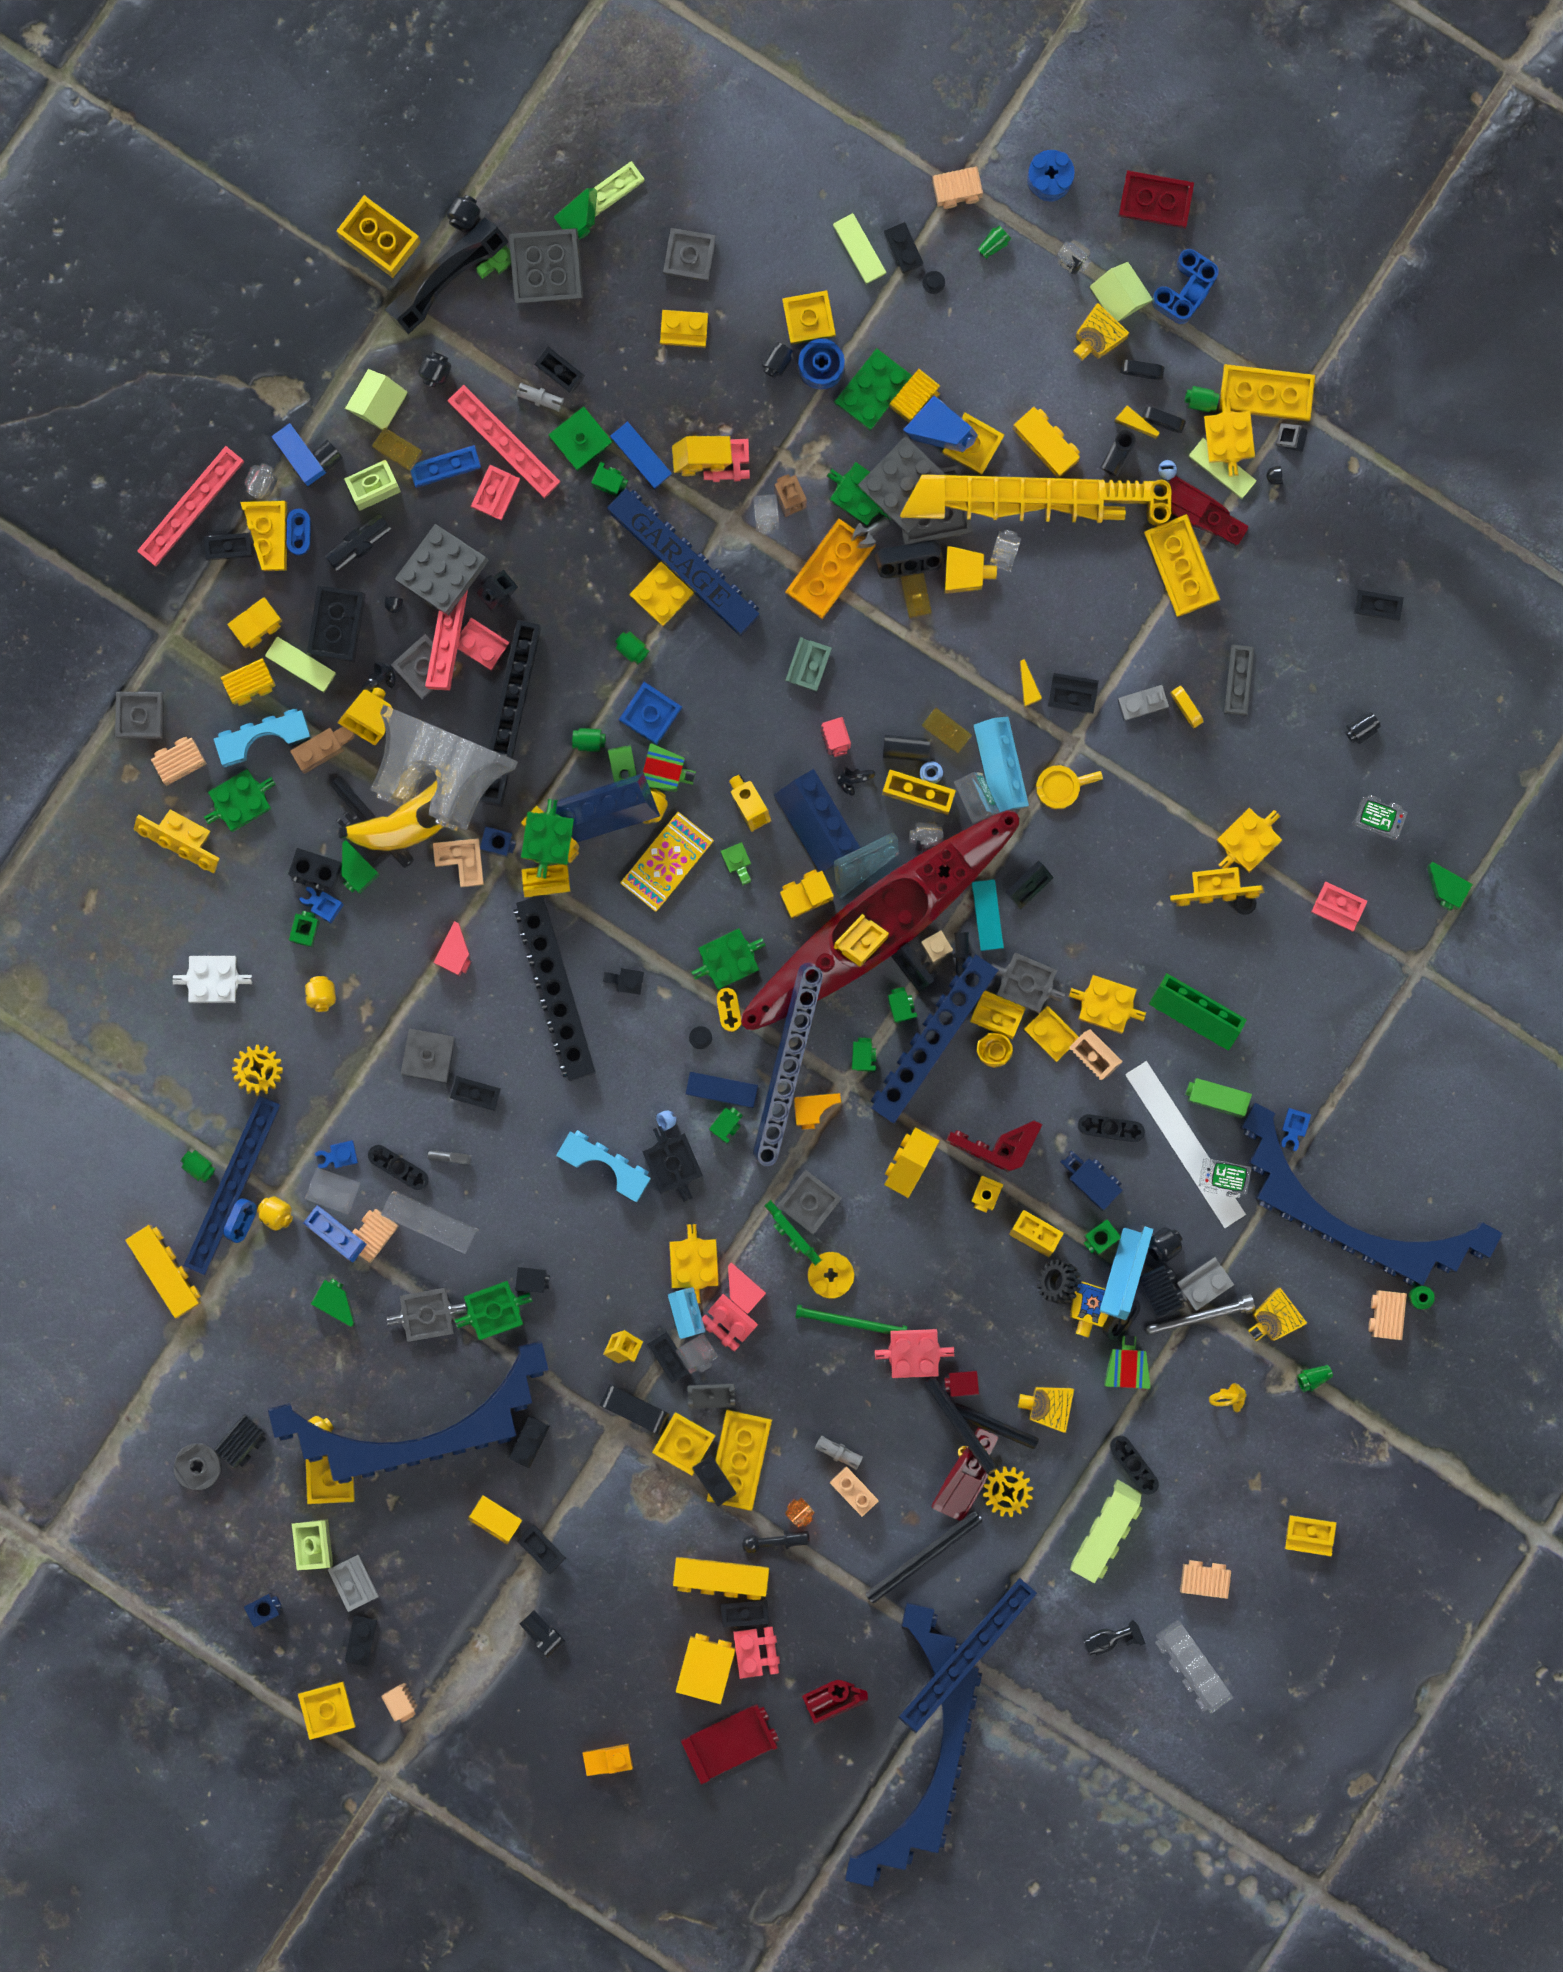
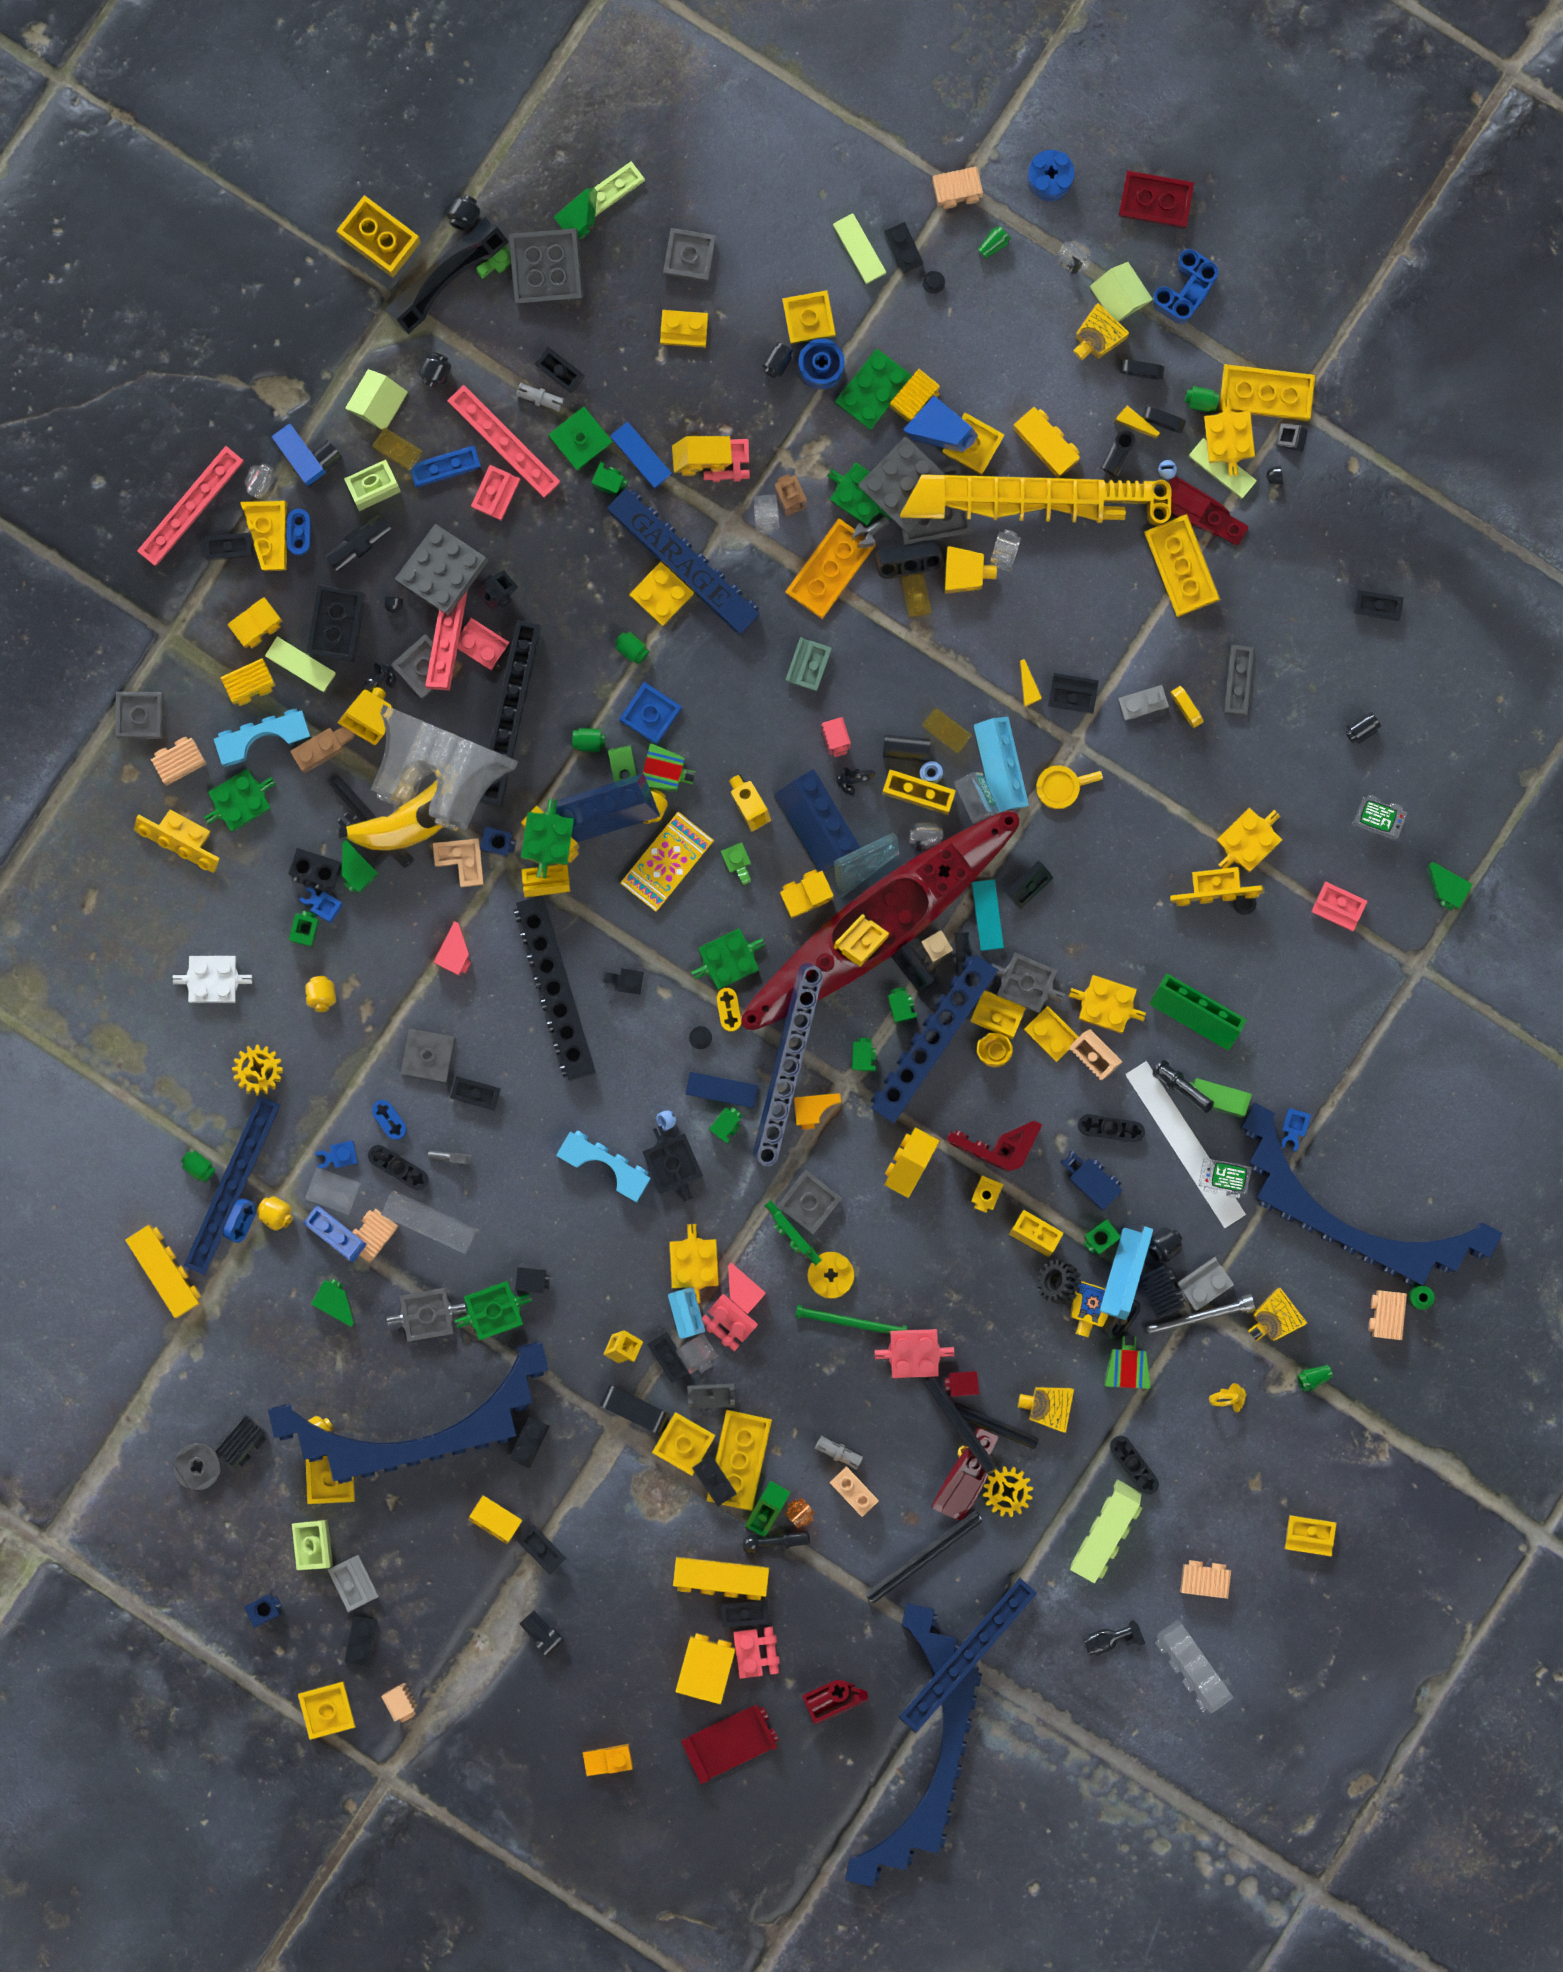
none -> blue beam [372,1100,407,1140]
none -> green slope [745,1481,790,1538]
none -> black pin [1152,1060,1214,1113]

